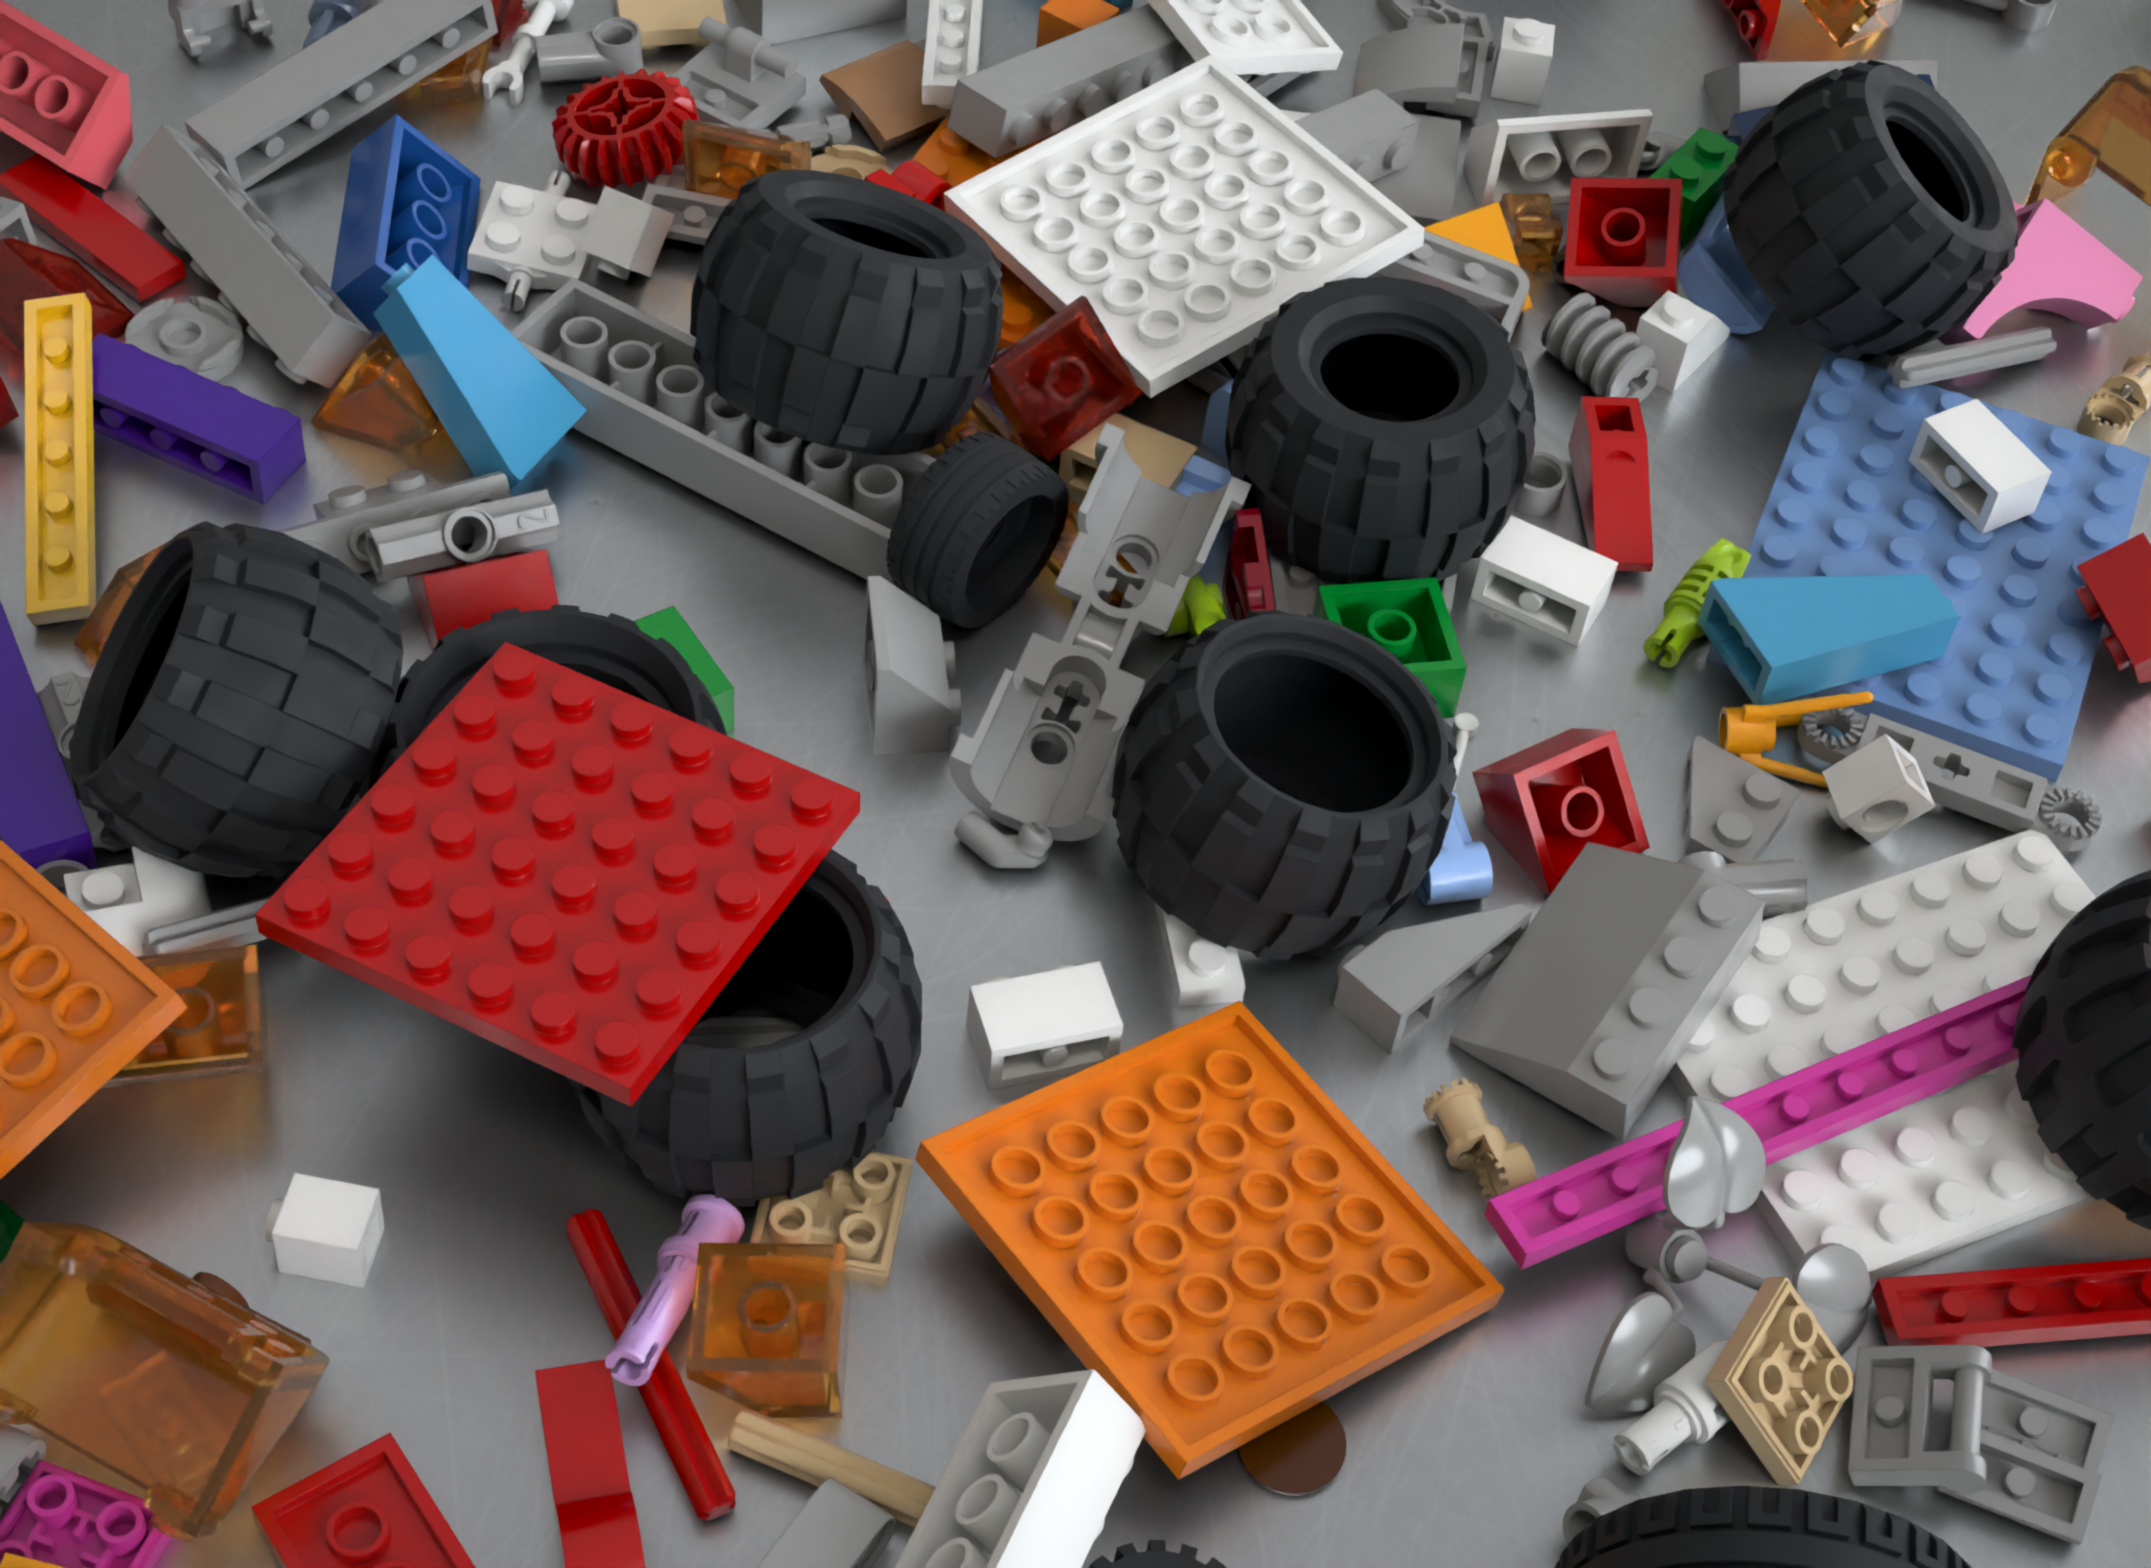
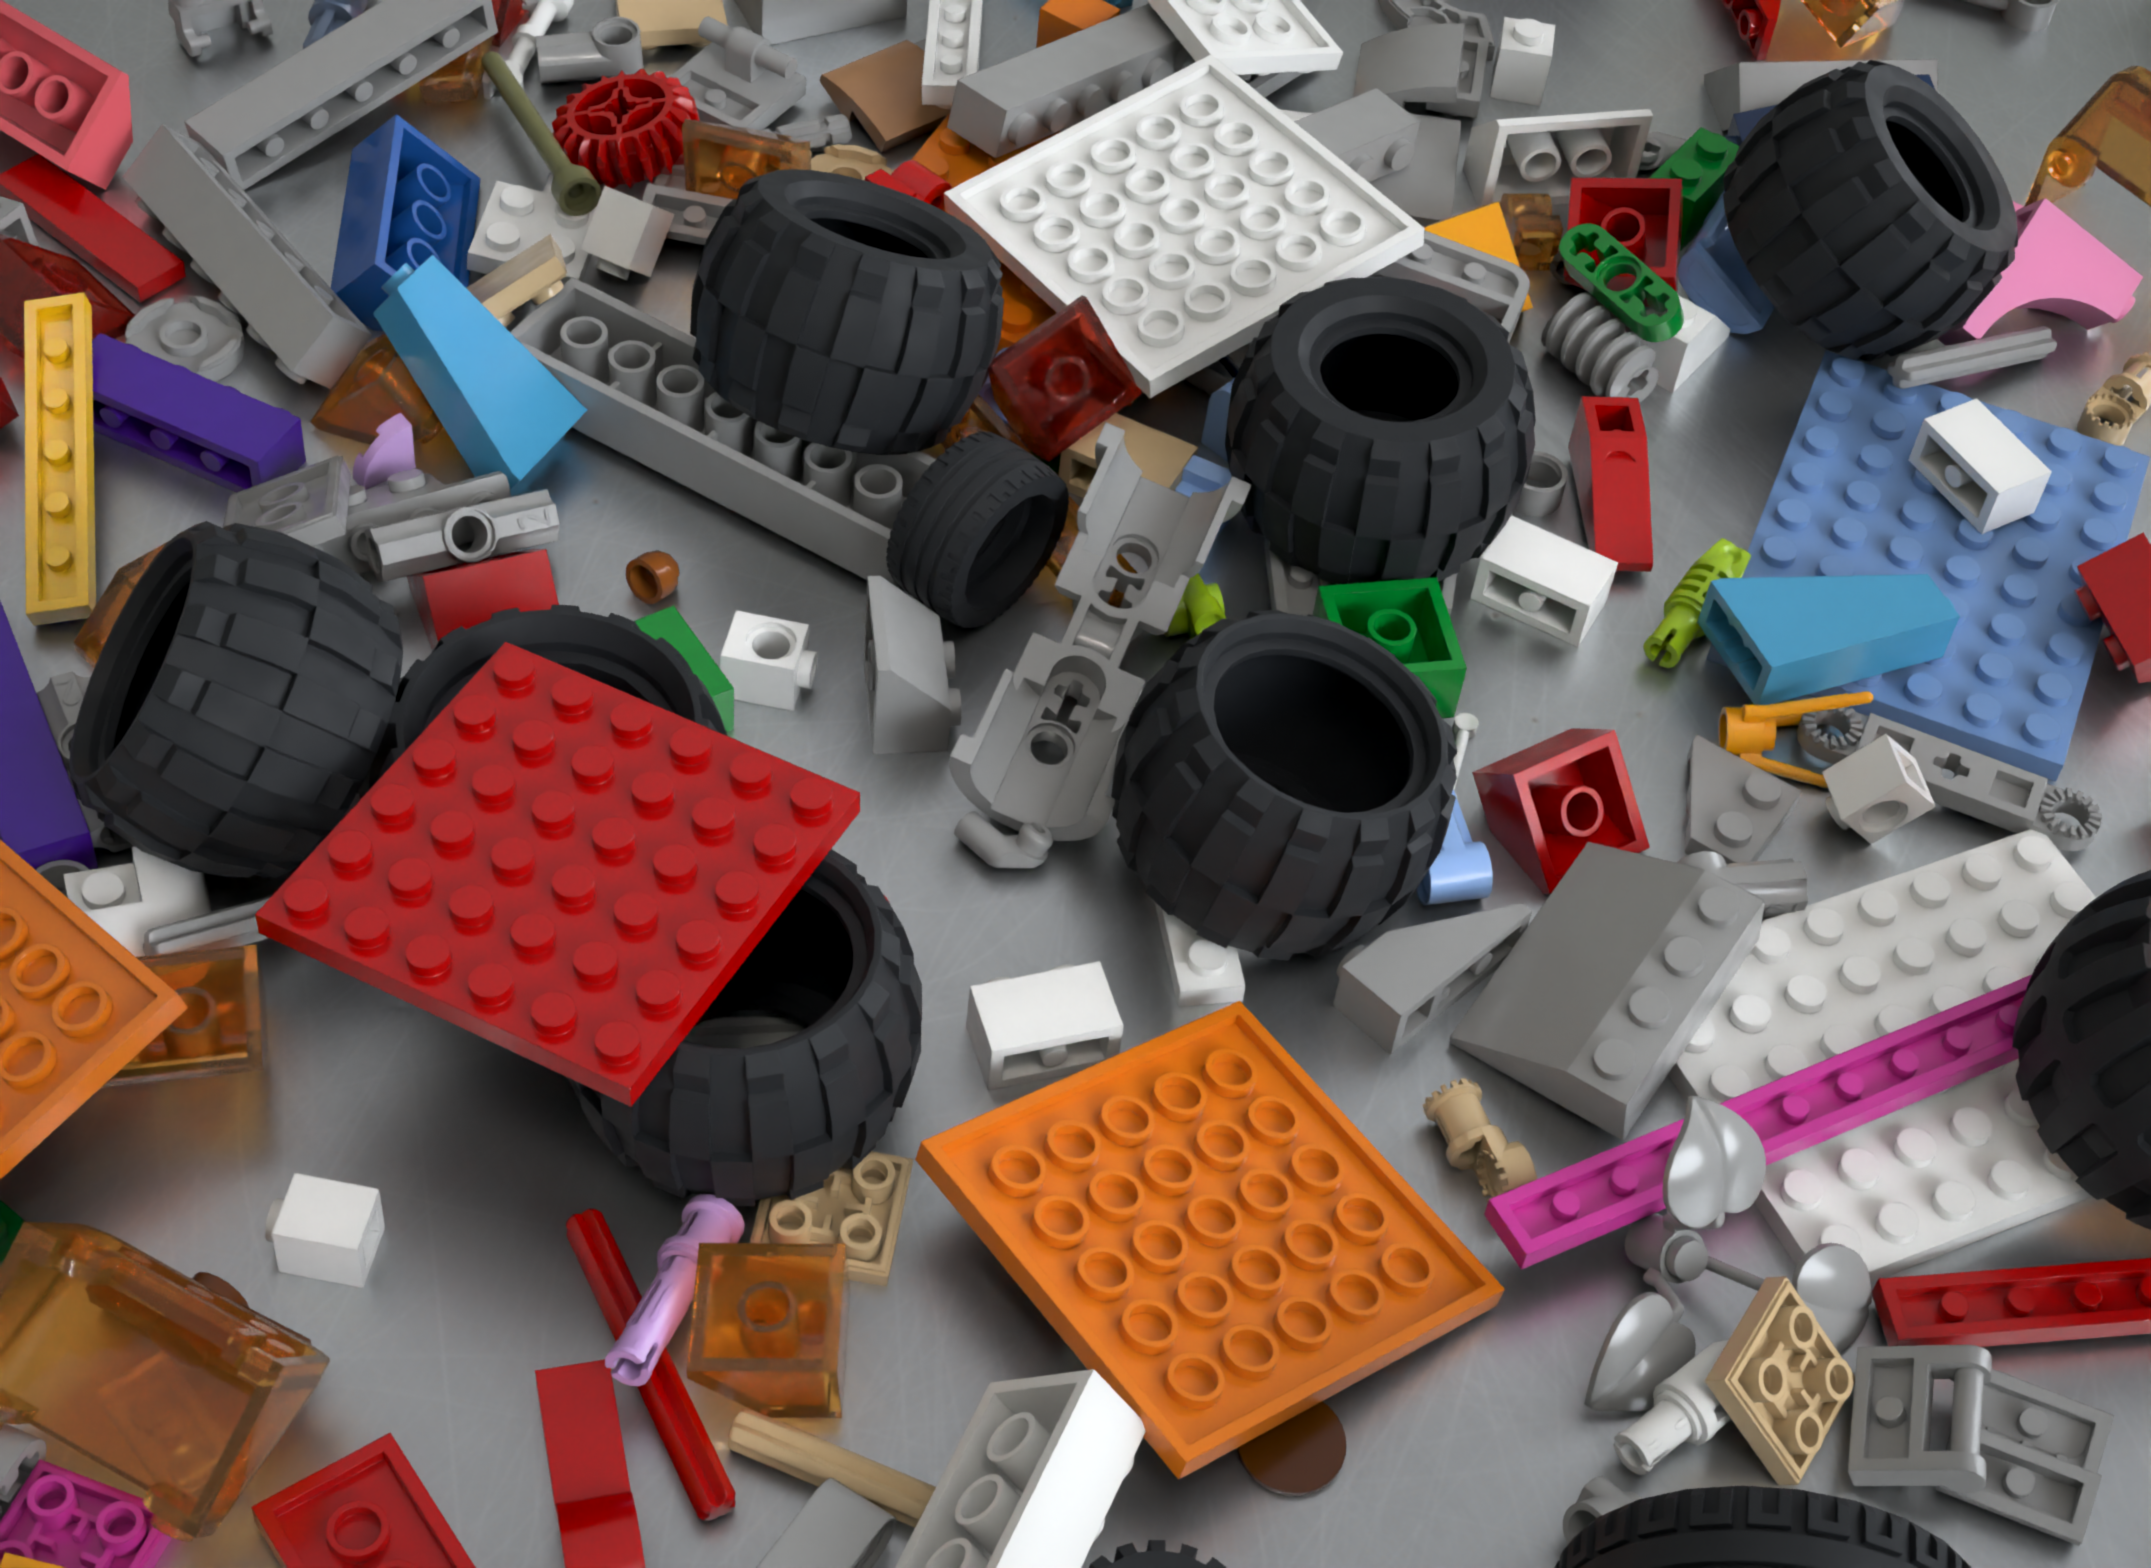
dark red wing [1221,508,1275,621] -> none
none -> light grey tile [223,455,351,547]
none -> lavender tile [353,413,416,490]
none -> tan tile [467,234,567,327]
none -> olive piece [482,51,601,216]
none -> dark orange hinge [626,550,680,604]
none -> white brick [720,610,818,711]
none -> green beam [1559,223,1684,342]

